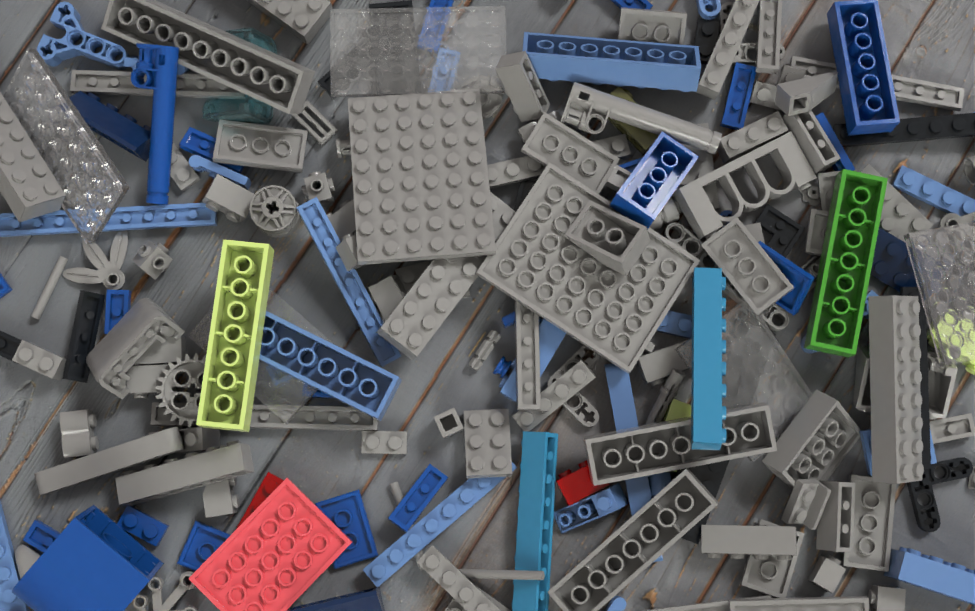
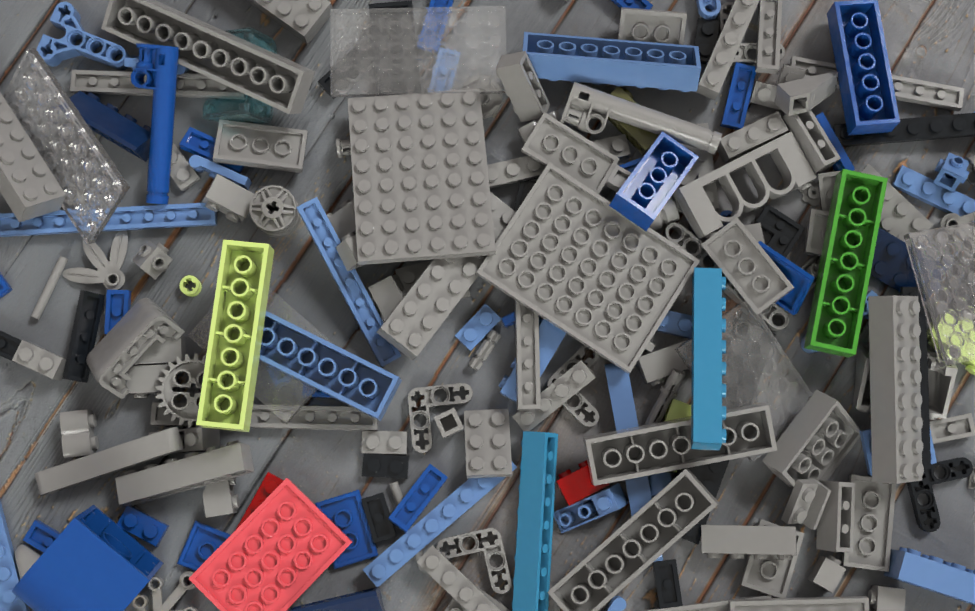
light grey tile [291,100,338,147] -> none
light grey brick [302,171,335,206] -> none
light grey bar [458,569,545,580] -> none
blue bush [493,356,512,379] -> none
light grey slope [565,200,650,276] -> none
none -> yellowish green bush [179,275,202,297]
none -> black plate [361,492,397,543]
none -> black plate [362,453,409,479]
none -> light grey beam [408,383,473,453]
none -> light grey beam [436,528,511,594]
none -> medium blue plate [455,304,501,351]
none -> black plate [652,559,683,609]
none -> medium blue brick [933,152,970,193]

